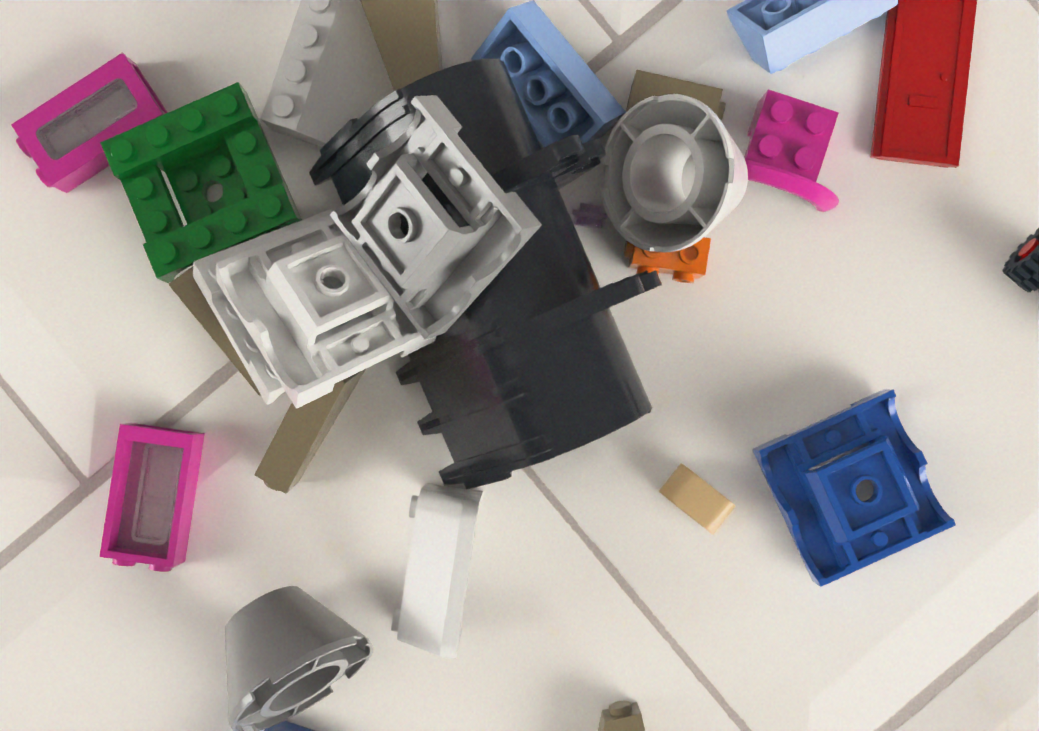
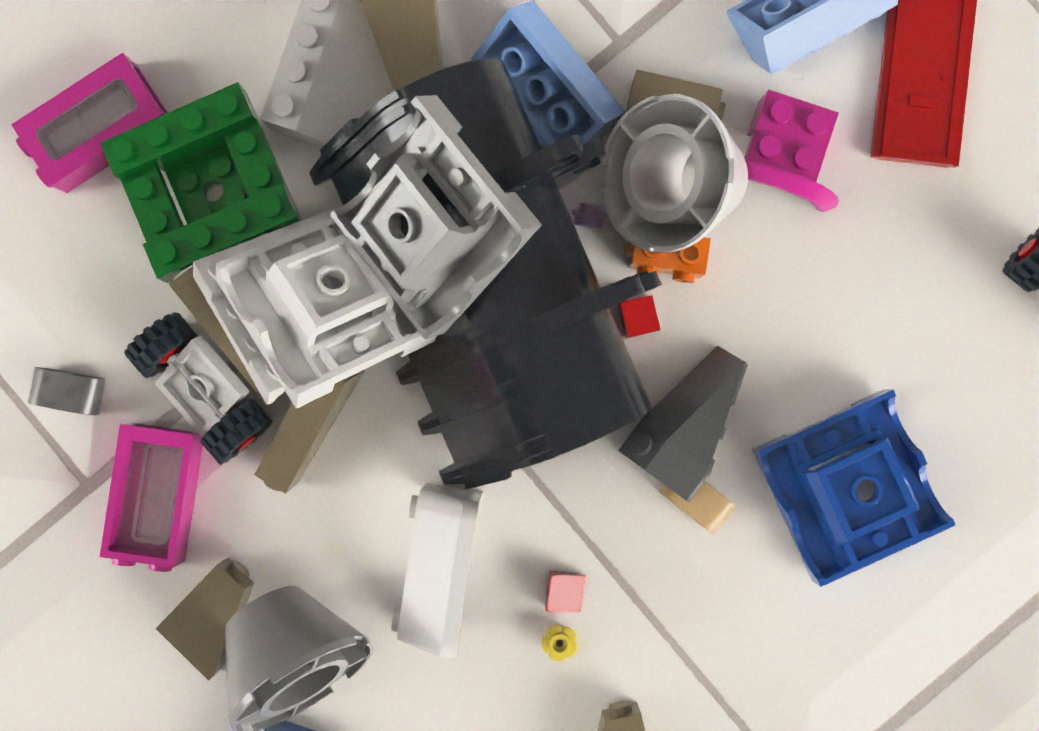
none -> flat silver beam [28,367,106,415]
none -> plate [124,312,273,465]
none -> dark tan slope [155,558,254,681]
none -> light yellow plate [542,625,578,661]
none -> slope [545,570,586,612]
none -> red slope [617,295,661,339]
none -> dark grey wedge [618,346,748,503]

